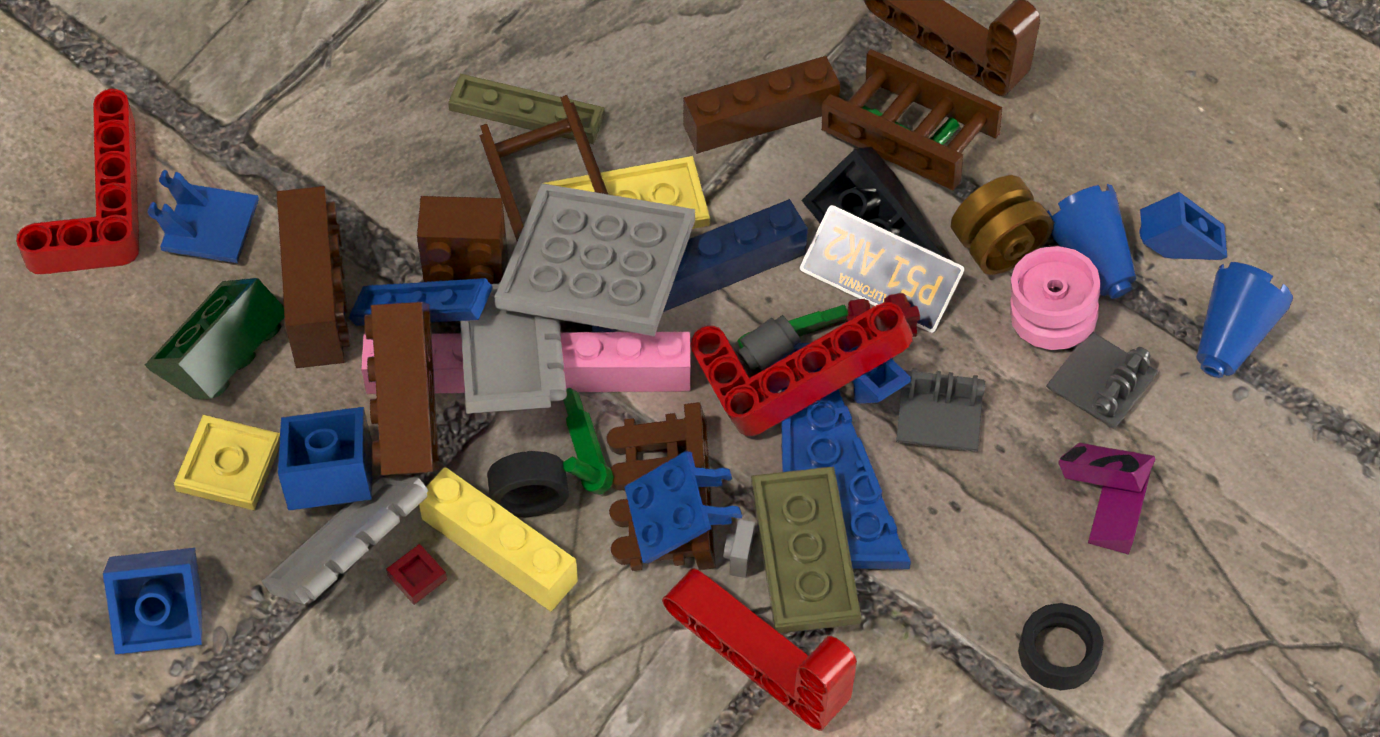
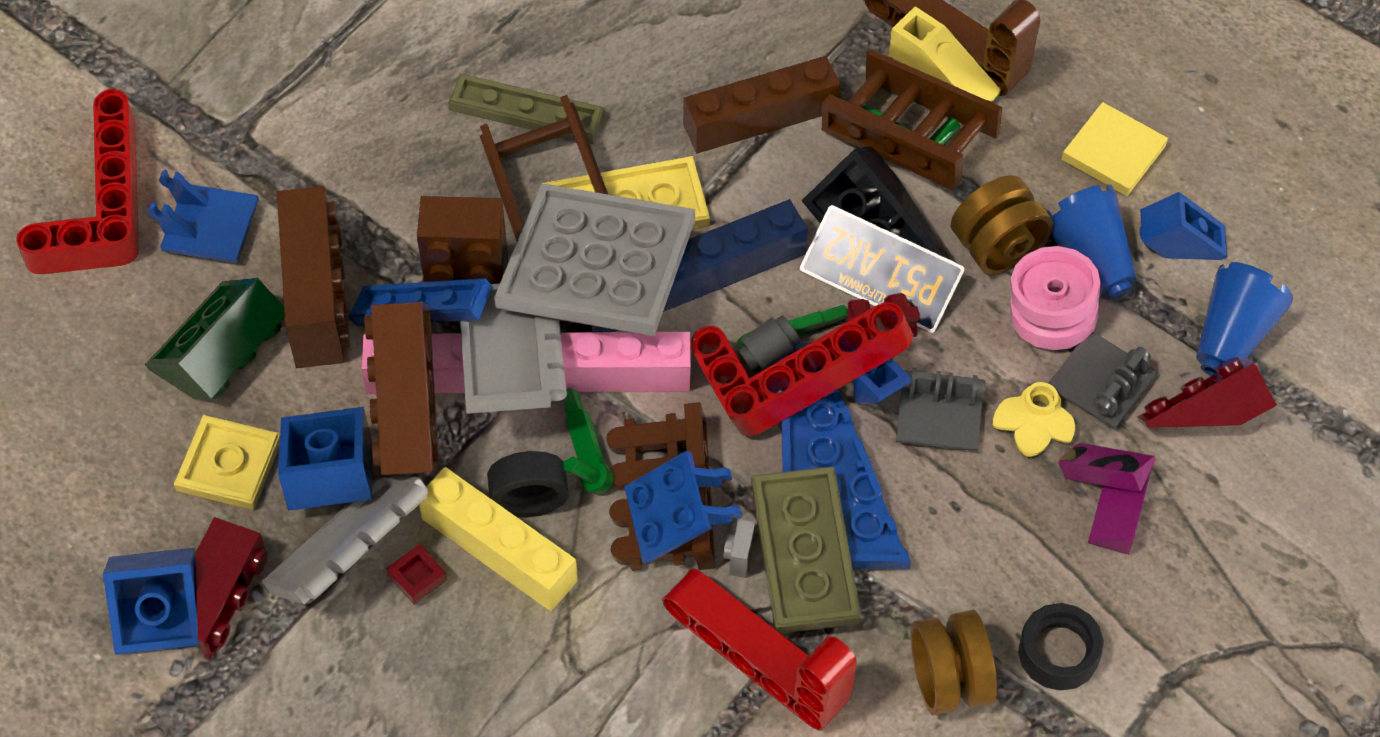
none -> dark red slope [195,517,268,660]
none -> light yellow slope [889,6,1001,102]
none -> pearl gold wheel [911,609,997,715]
none -> light yellow plate [992,382,1075,457]
none -> light yellow tile [1061,102,1168,196]
none -> dark red slope [1137,357,1277,428]

